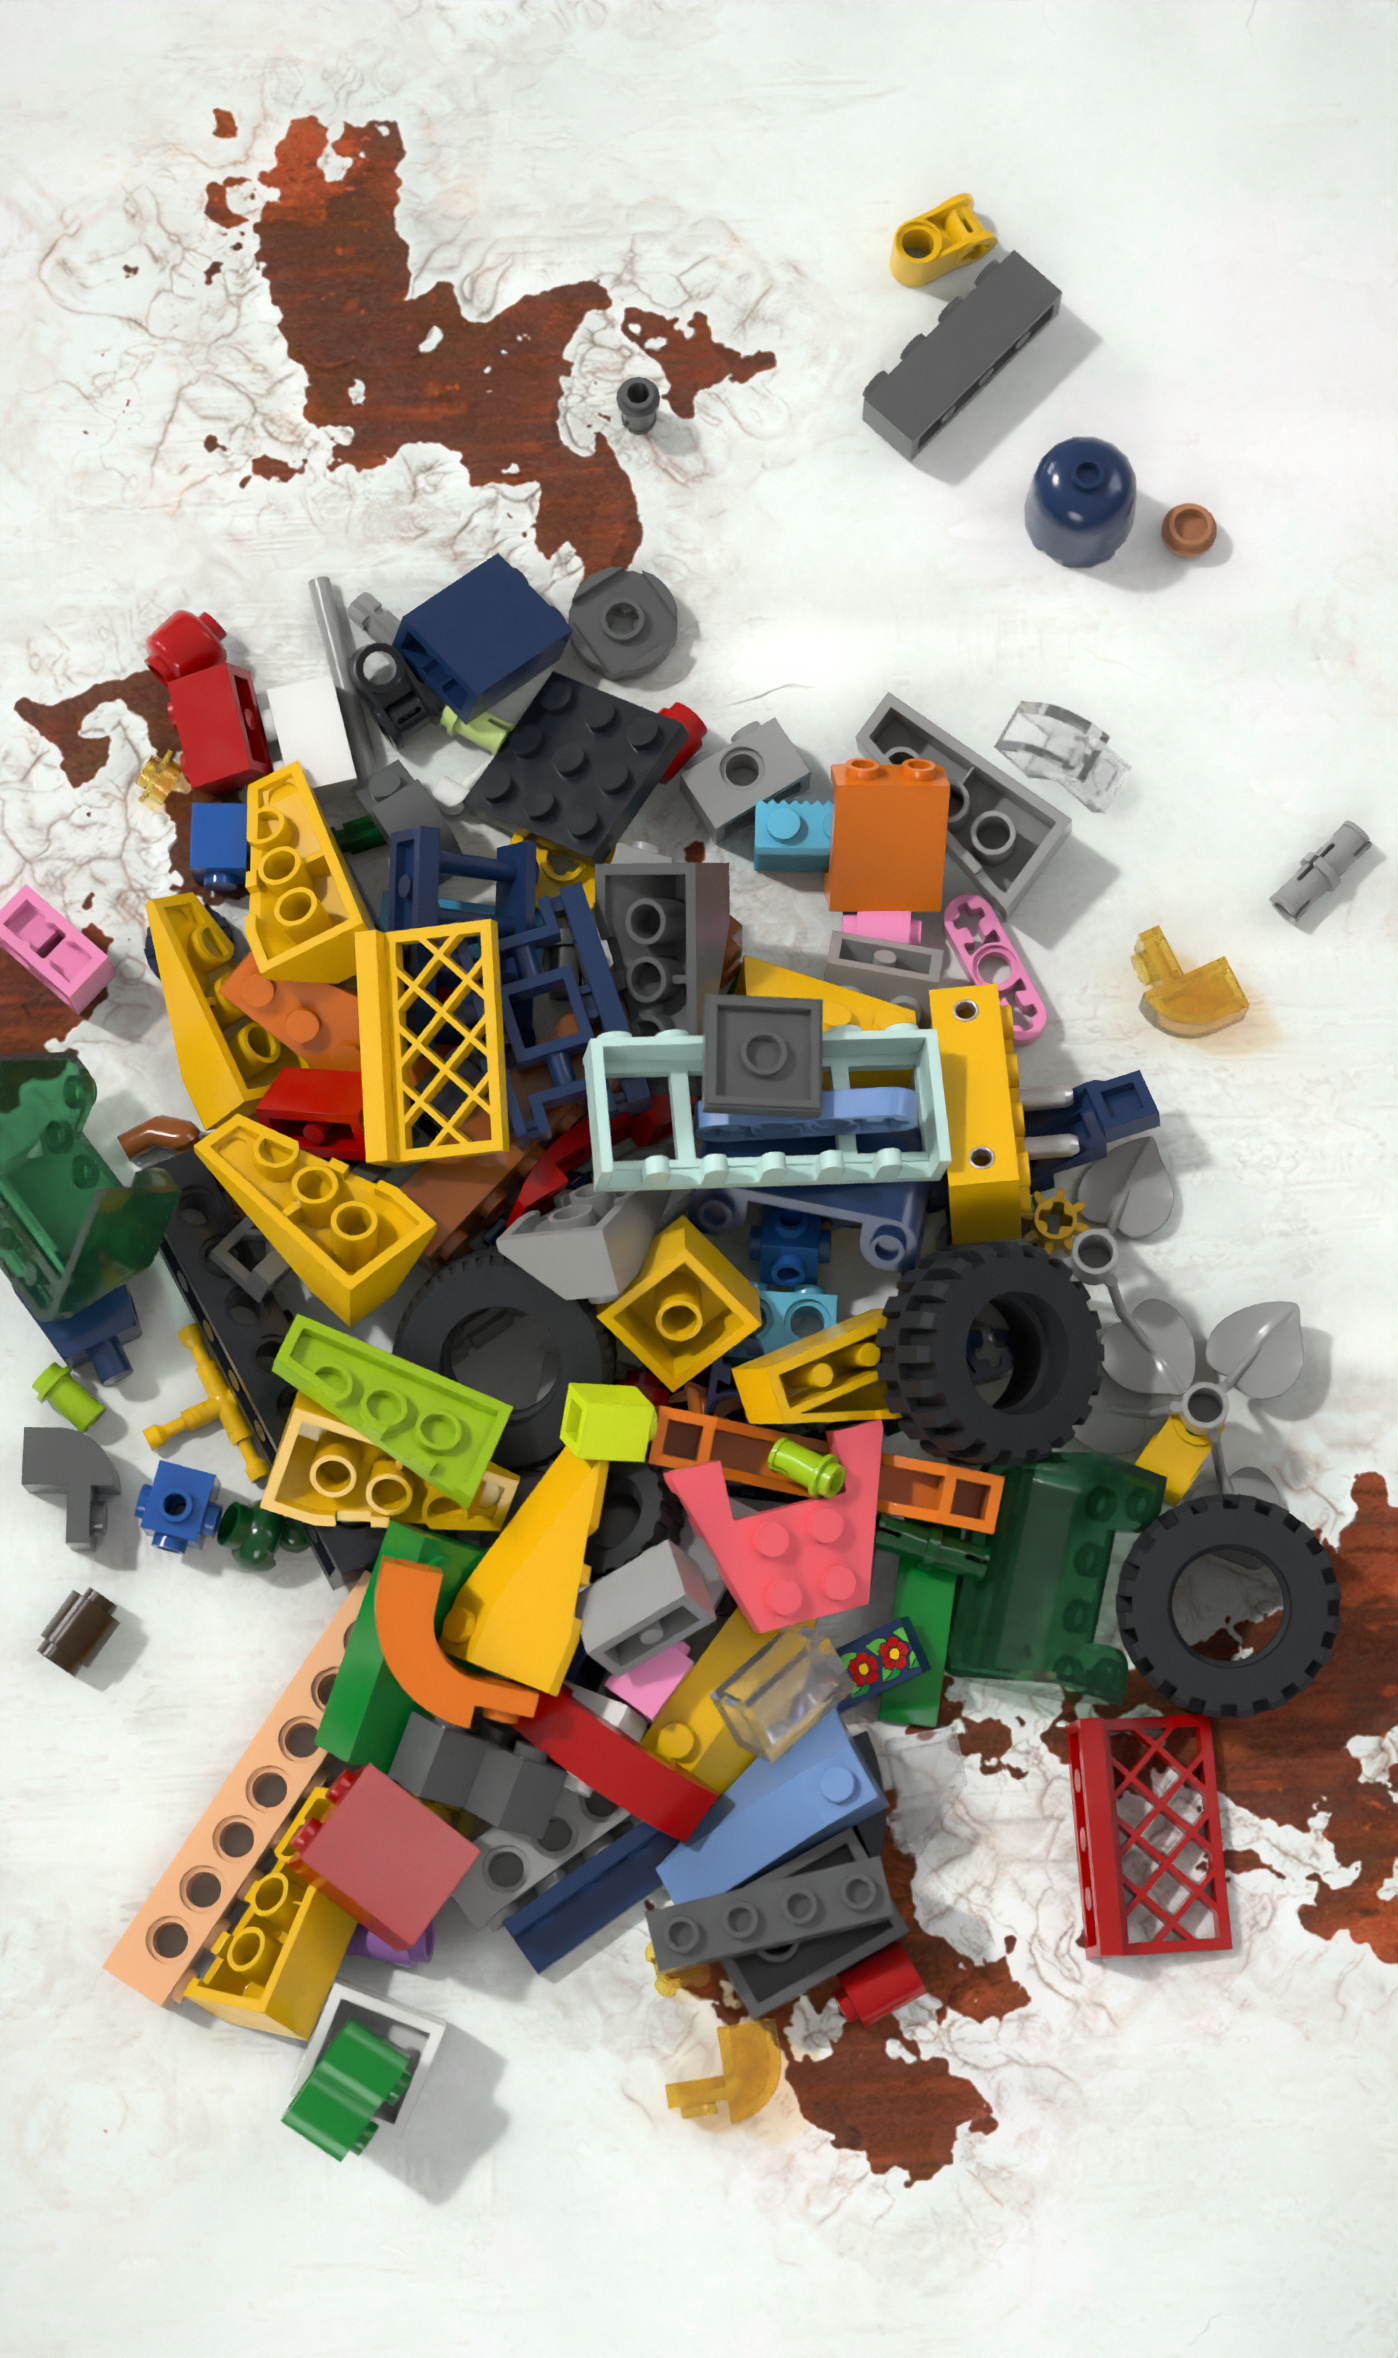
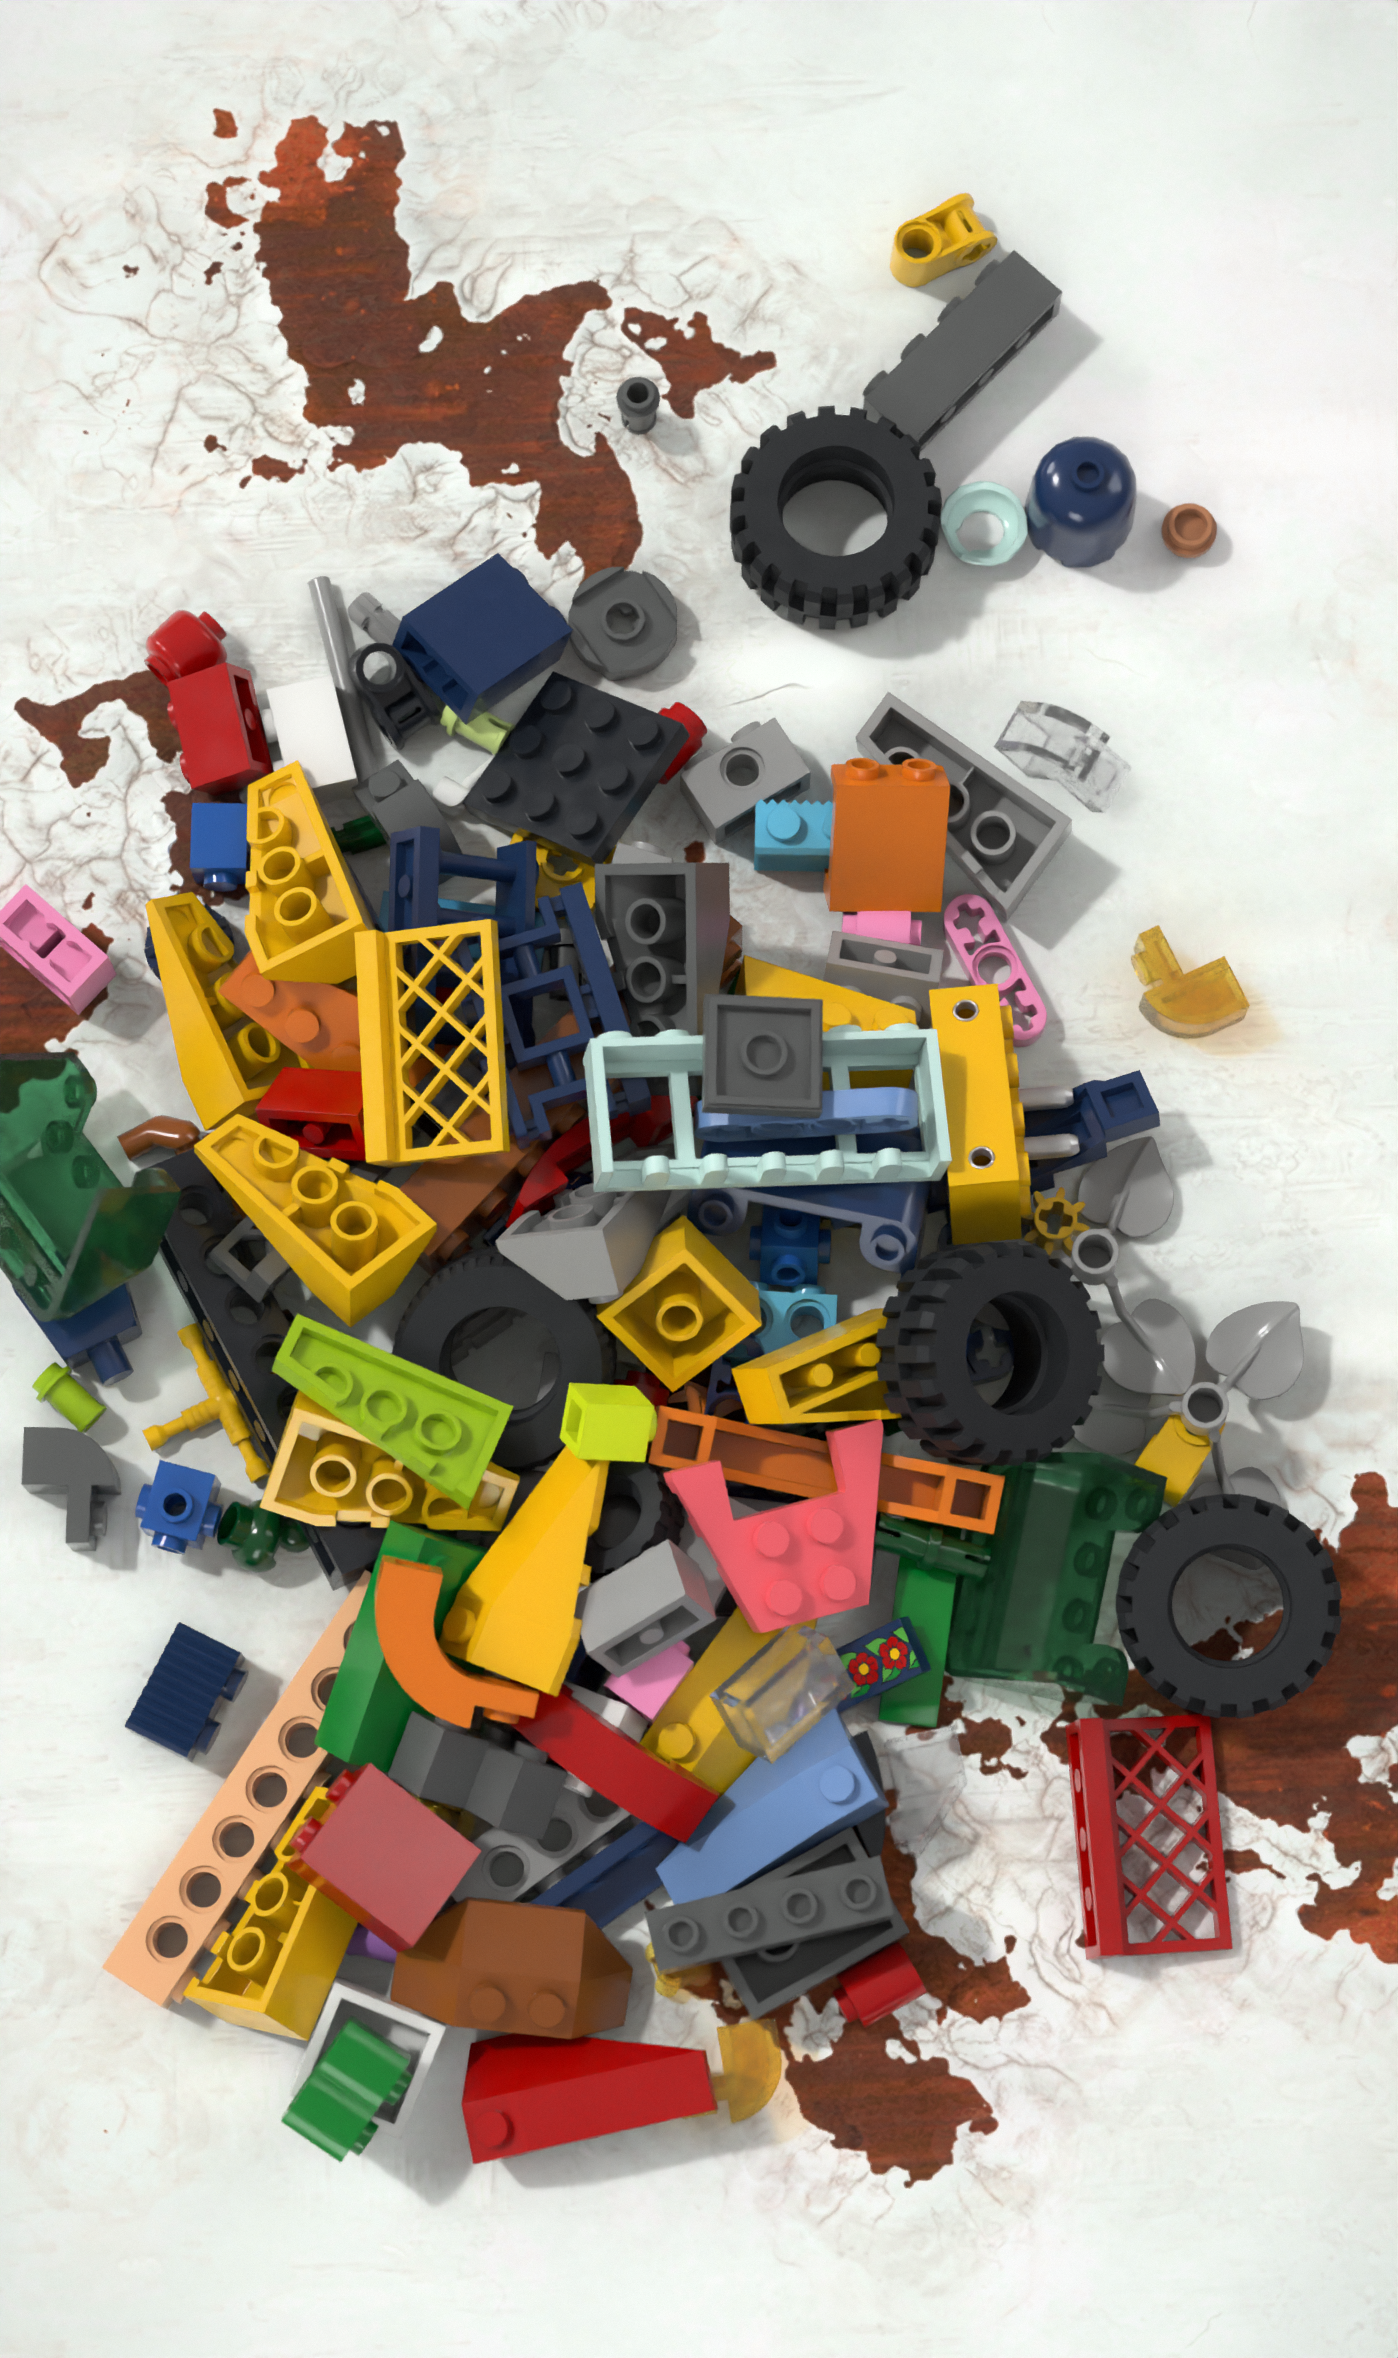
dark brown brick [36,1587,120,1677] -> none
clear yellow plate [135,749,182,805] -> none
lime pin [767,1436,846,1499] -> none
light grey pin [1269,820,1372,924] -> none
none -> dark blue brick [124,1622,249,1762]
none -> dark orange wedge [390,1897,633,2039]
none -> red wedge [461,2033,718,2164]
none -> black tyre [730,405,942,630]
none -> light aqua piece [940,481,1028,566]

